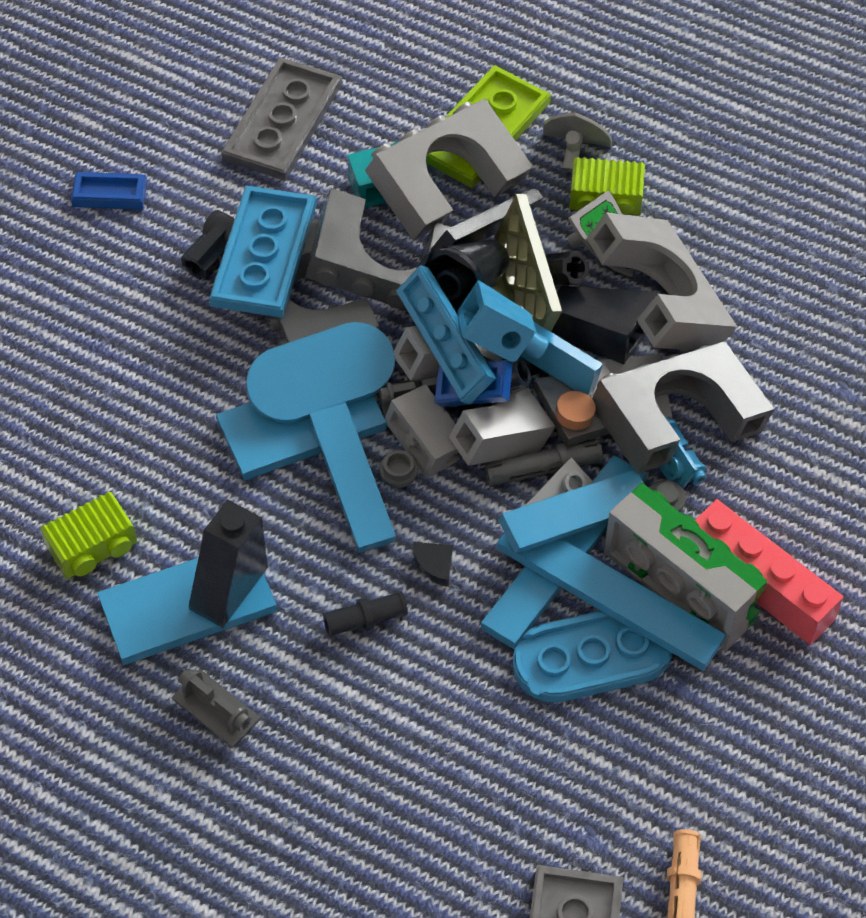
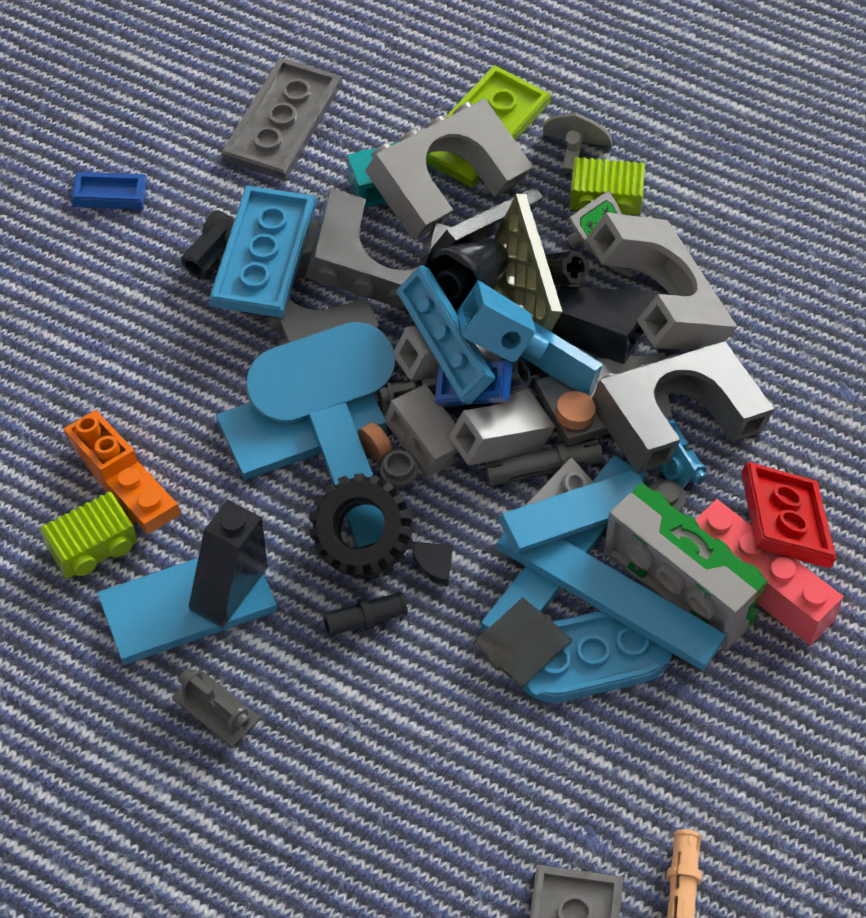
none -> orange slope [63,410,181,534]
none -> black tyre [309,474,415,579]
none -> nougat tile [357,422,392,462]
none -> clear smoke piece [473,597,572,689]
none -> red tile [741,462,837,568]

